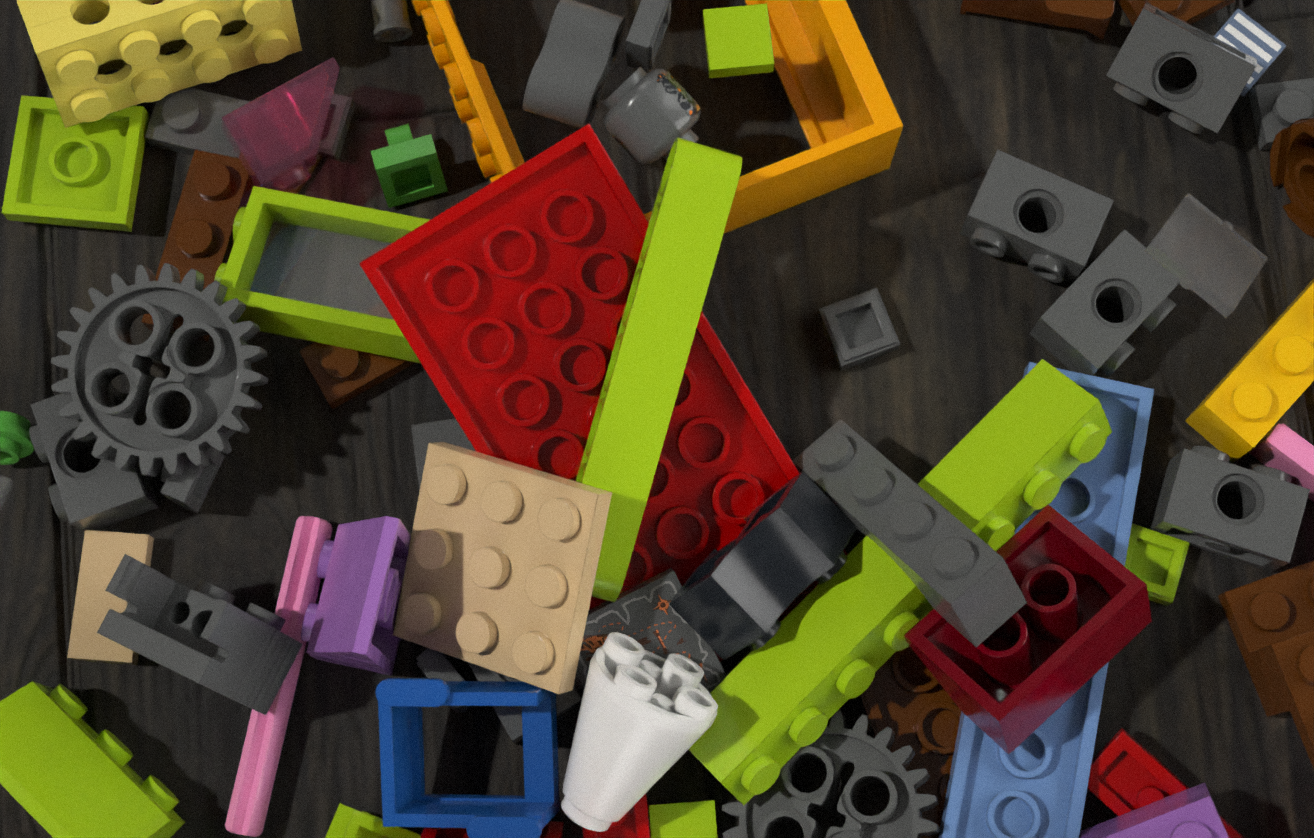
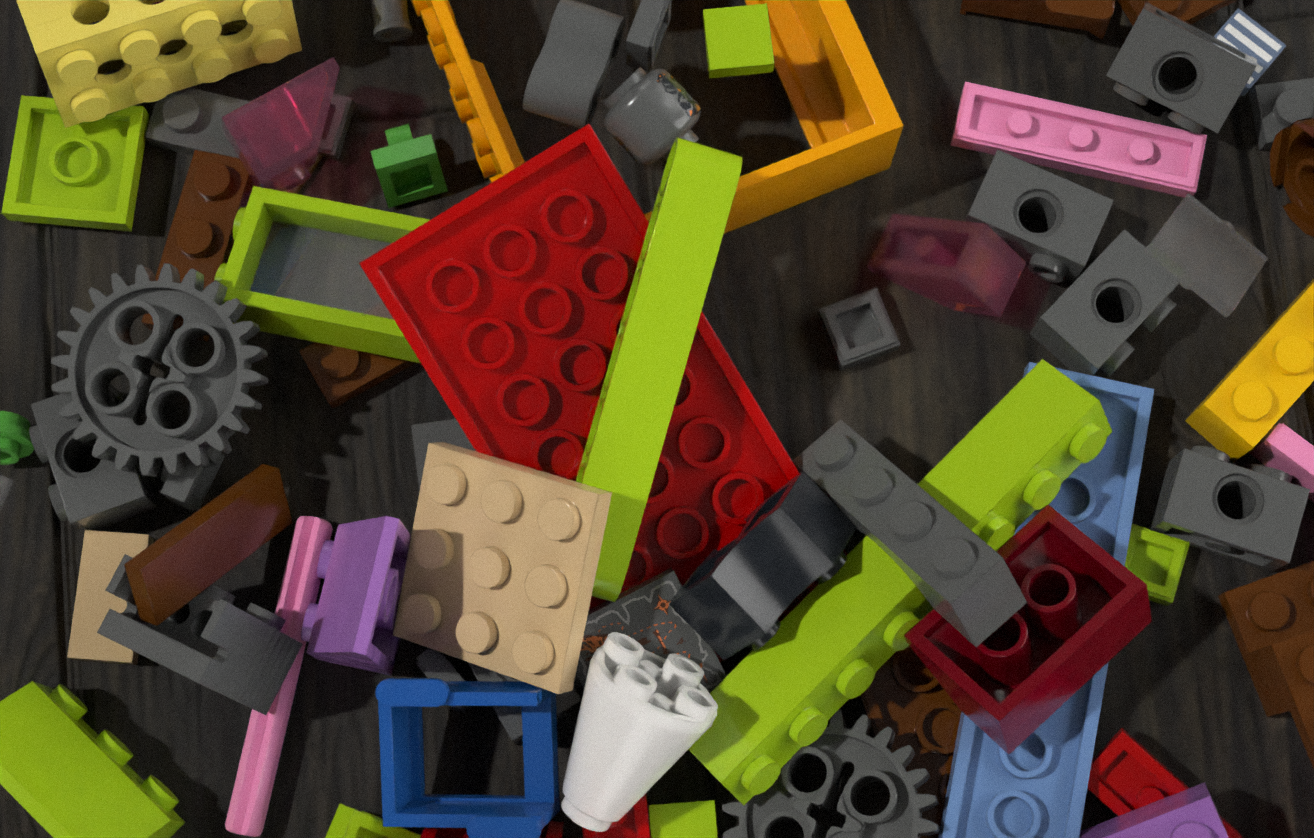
none -> reddish brown tile [124,464,292,626]
none -> clear pink slope [867,214,1026,317]
none -> bright pink tile [950,81,1207,199]

